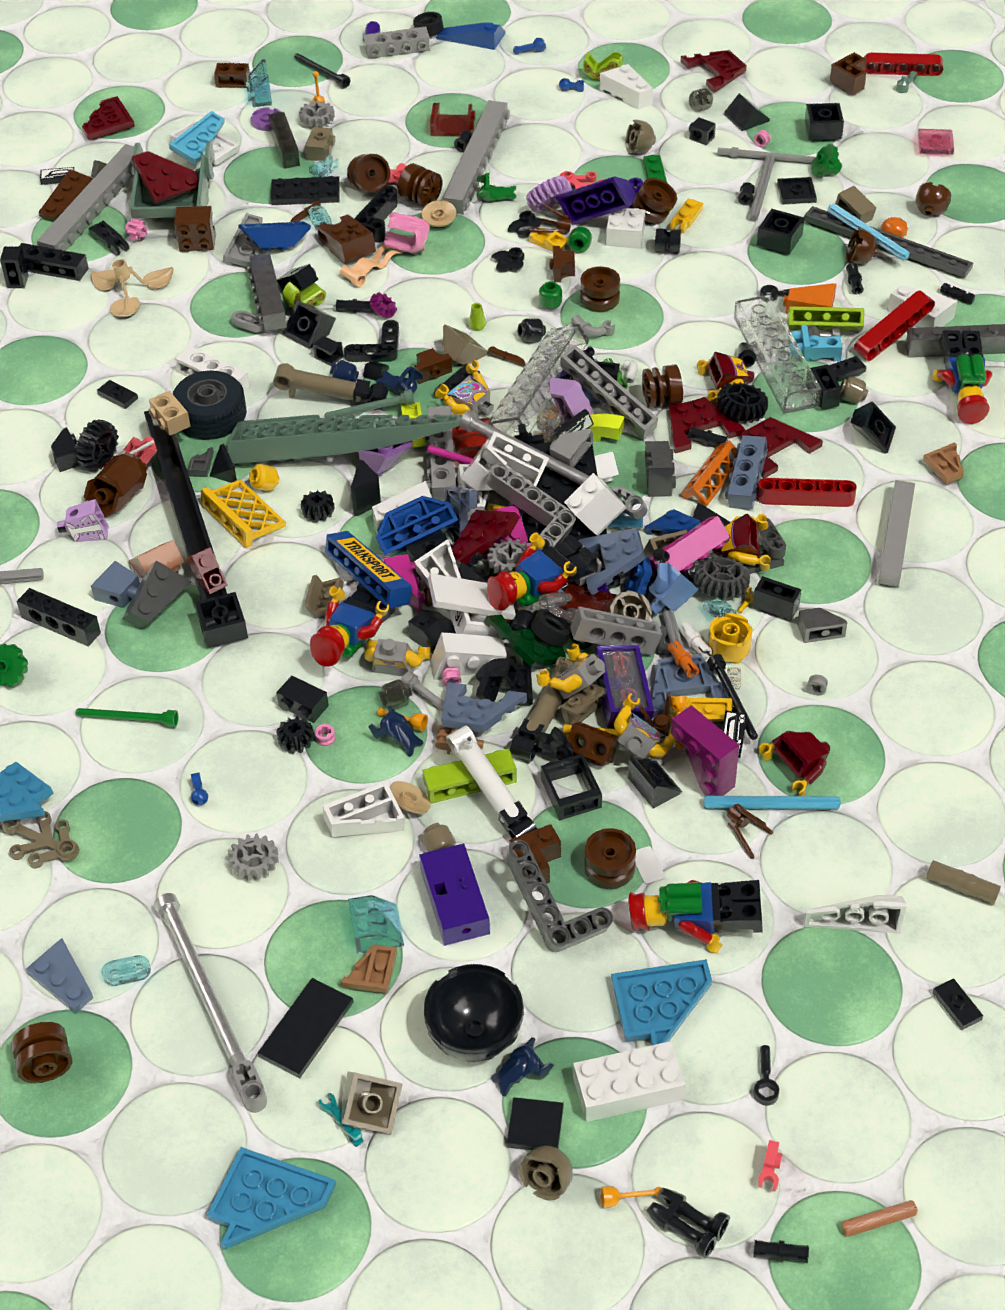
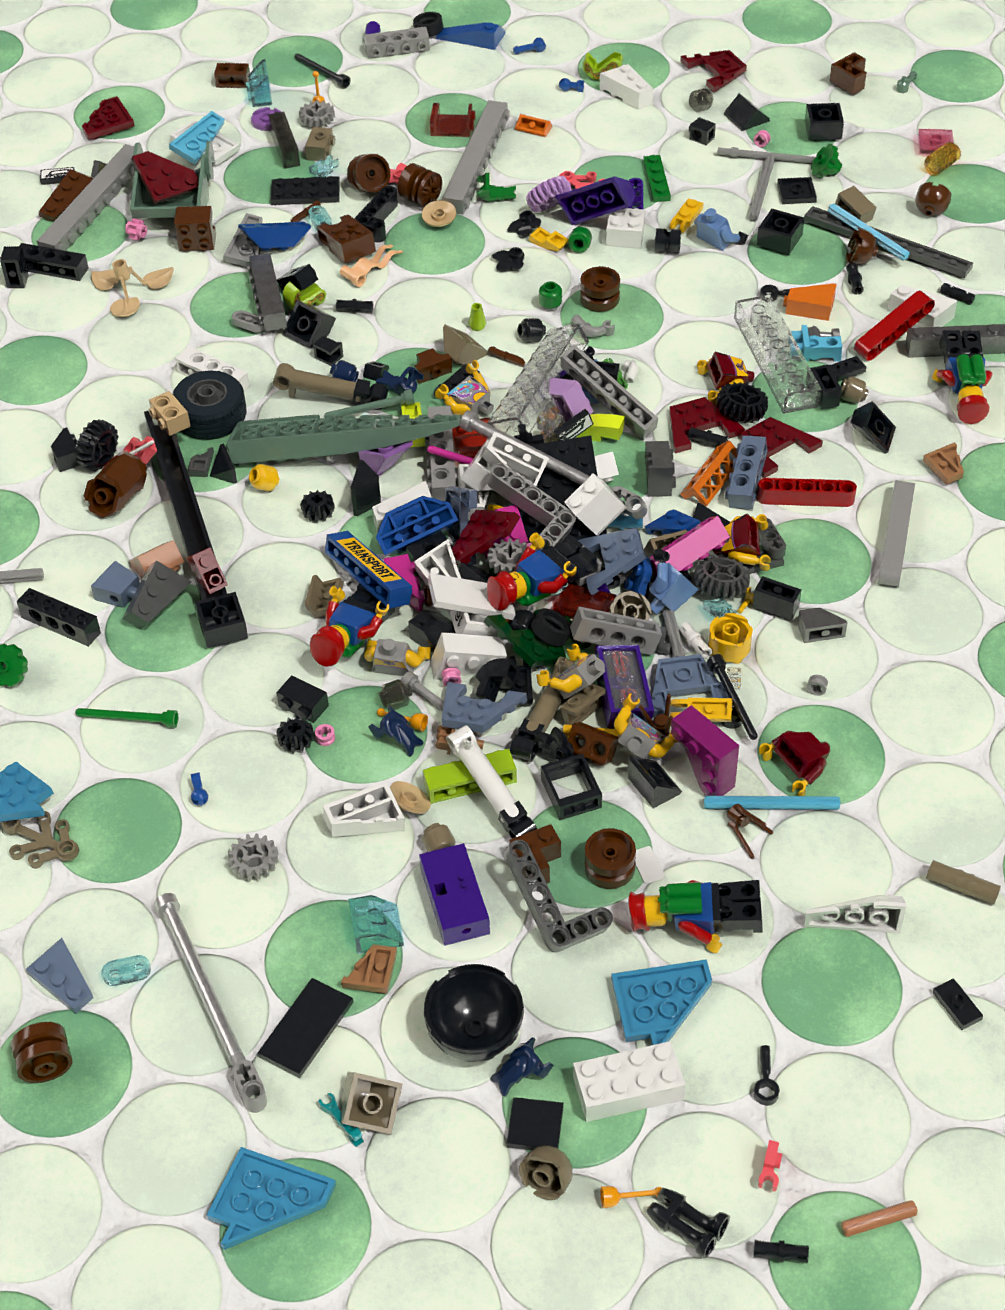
lavender torso [57,499,109,542] -> none
black hinge [89,220,130,256] -> none
black plate [97,380,138,409] -> none
yellow fence [201,479,286,548] -> none
black beam [344,320,399,362] -> none
magenta gear [370,292,397,318] -> none
bright pink piece [384,212,430,254] -> none
black bush [454,130,472,152] -> none
reddish brown plant [529,205,572,235] -> none
clear plant [539,591,577,624] -> none
reddish brown brick [550,246,575,283] -> none
light grey slope [550,429,594,468] -> none
dark tan cylinder [625,120,656,154] -> none
reddish brown wheel [632,178,677,224] -> none
reddish brown wheel [642,364,683,409] -> none
orange pin [668,641,699,678] -> none
light orange hinge [670,696,688,750] -> none
tile [722,710,748,758] -> none
black bush [738,182,755,205] -> none
black cone [738,342,757,367] -> none
lime brick [787,306,864,331] -> none
red beam [864,52,944,76] -> none
orange hair [880,217,908,238] -> none
none -> orange slope [515,114,552,137]
none -> medium blue torso [694,208,749,251]
none -> clear yellow piece [924,142,961,176]

